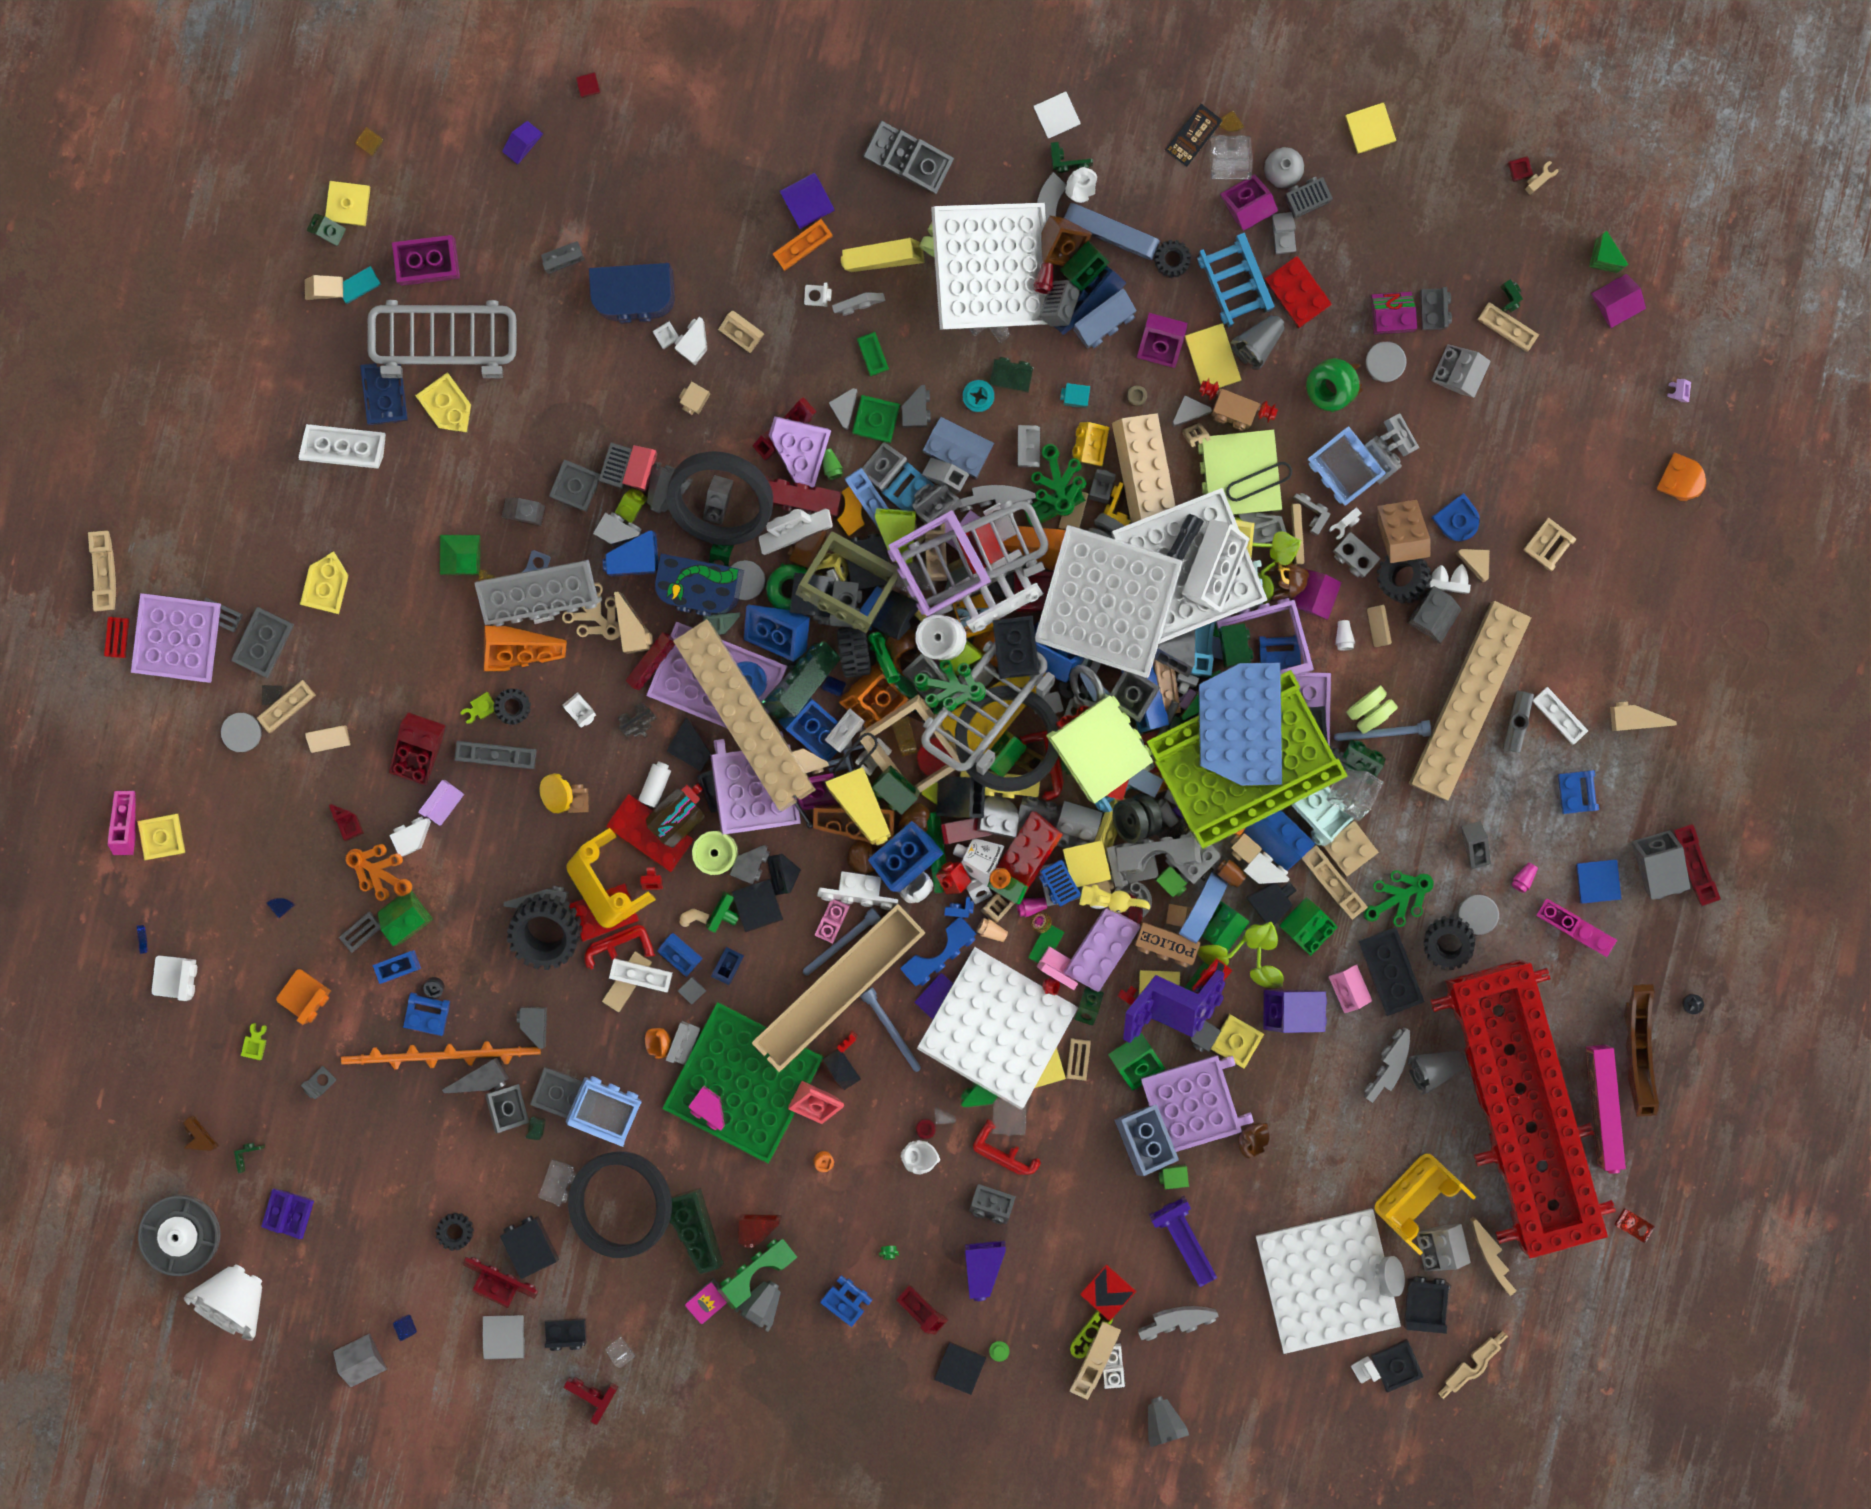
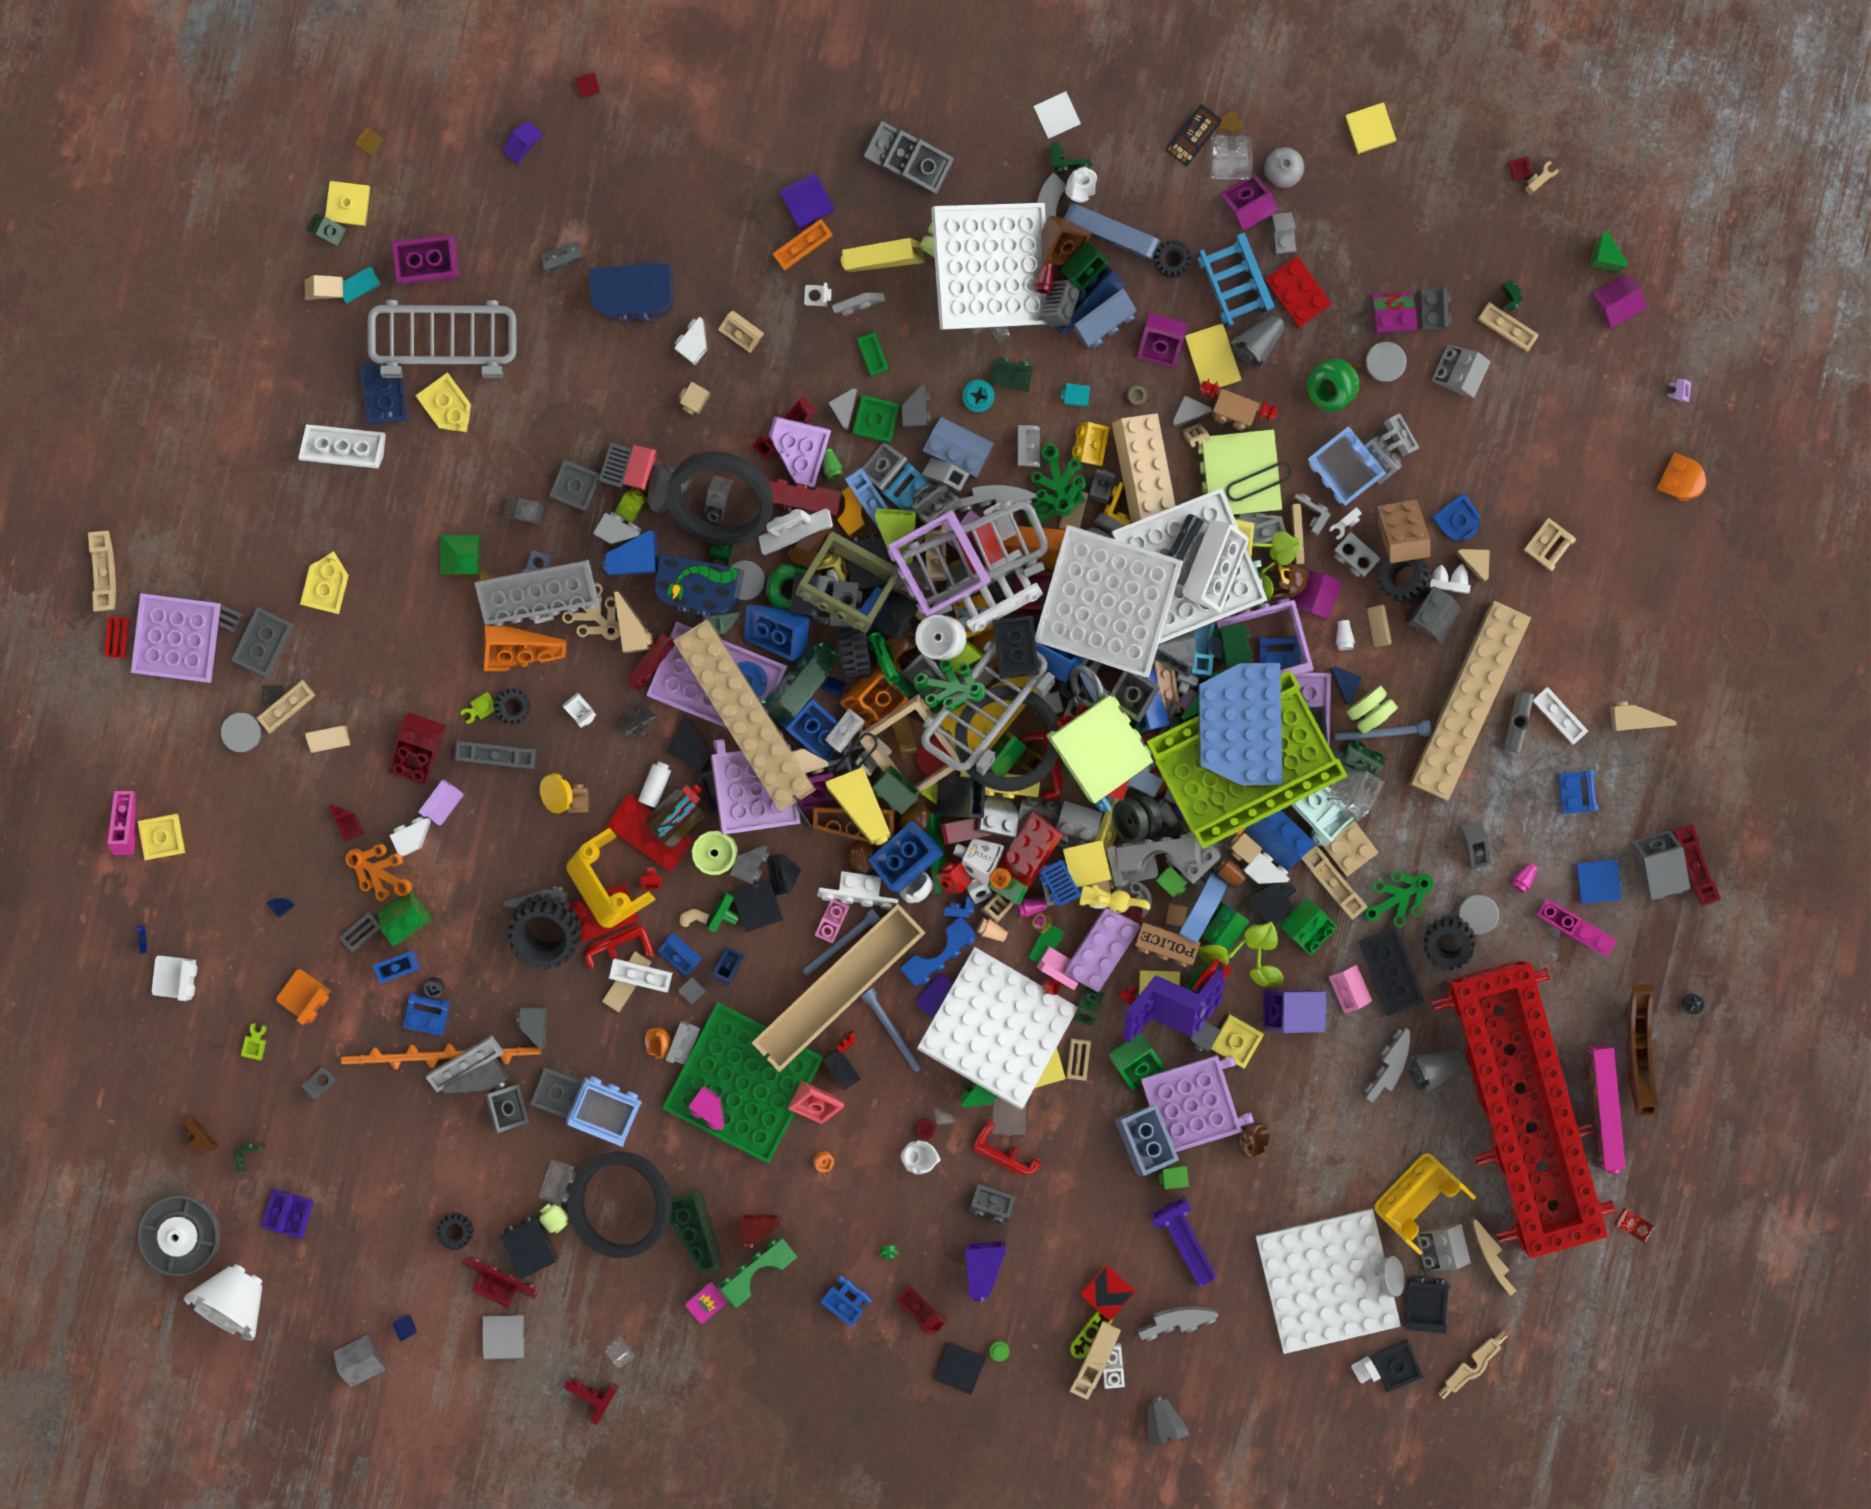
clear green slope [525,1116,546,1140] -> none
black bracket [544,1319,587,1351] -> none
white tile [652,321,679,349] -> none
dark grey cone [733,1280,781,1332] -> none
dark grey brick [1284,177,1333,219] -> none
none -> light grey plate [425,1035,503,1093]
none -> yellowish green head [539,1204,569,1234]
none -> dark blue slope [1330,666,1362,705]

